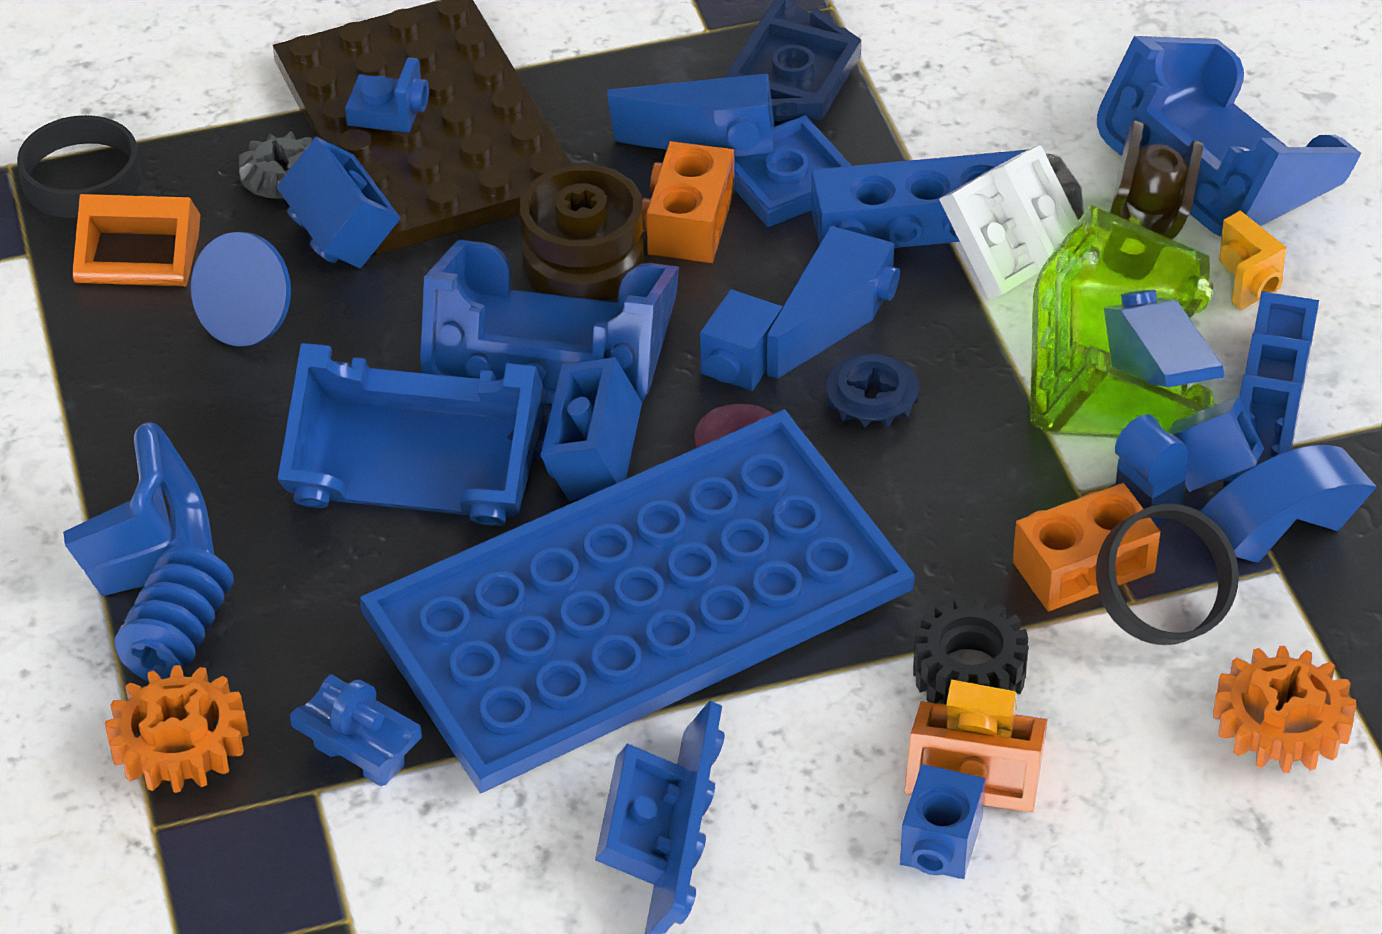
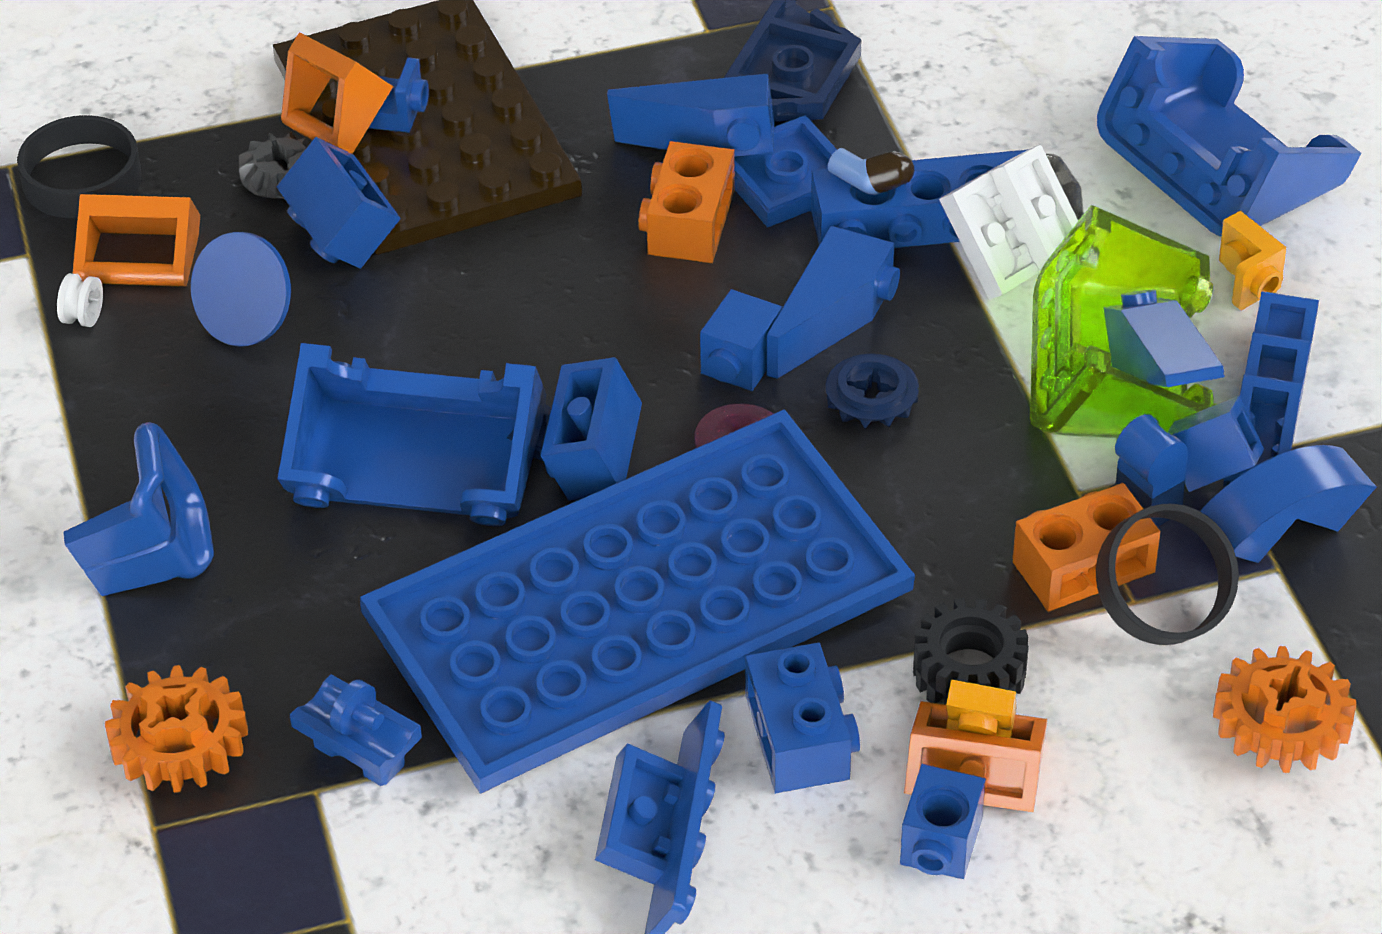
blue piece [114,546,234,681] -> none
blue windscreen [420,240,679,405] -> none
dark brown wheel [520,164,644,301] -> none
dark brown piece [1103,120,1204,273] -> none
none -> white bush [57,273,103,327]
none -> orange tile [281,32,393,154]
none -> blue brick [745,642,860,794]
none -> arm [828,148,915,195]

